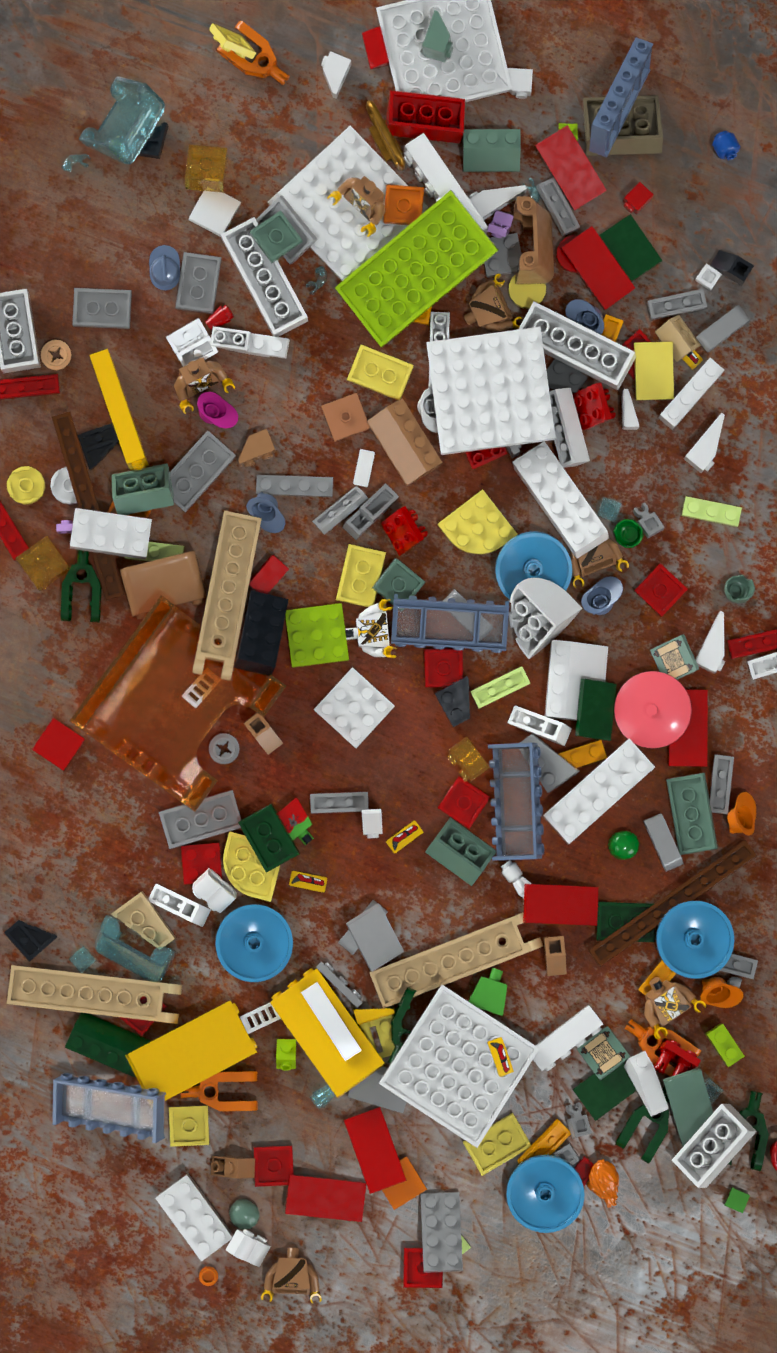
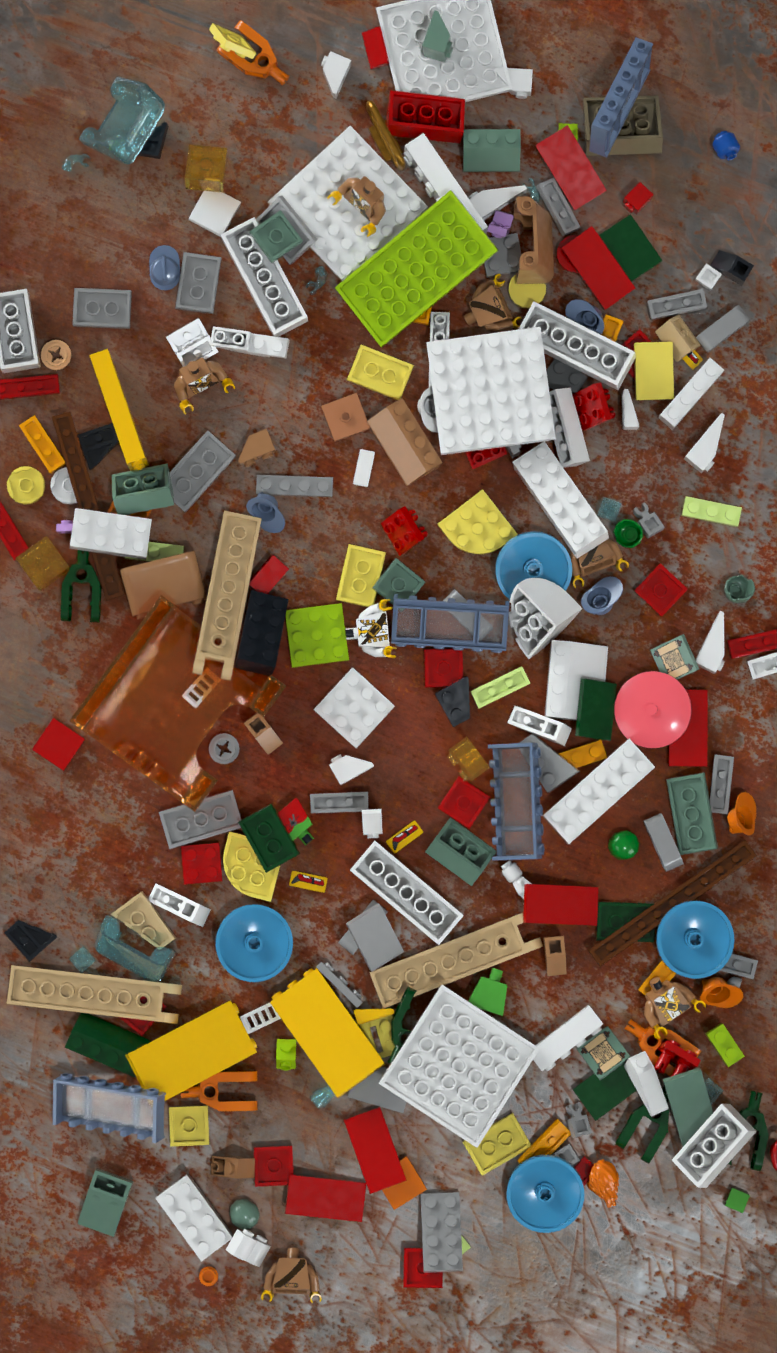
white brick [192,868,237,913] -> none
dark pink piece [197,392,238,429] -> none
red cone [205,305,234,330] -> none
white slope [301,982,361,1061] -> none
light grey plate [312,485,368,535] -> none
light grey slope [343,483,399,540] -> none
orange tile [384,185,424,225] -> none
yellow sticker [487,1037,514,1077] -> none
none -> light orange plate [19,415,65,474]
none -> sand green slope [77,1168,134,1237]
none -> white slope [329,754,374,786]
none -> white brick [350,841,464,945]

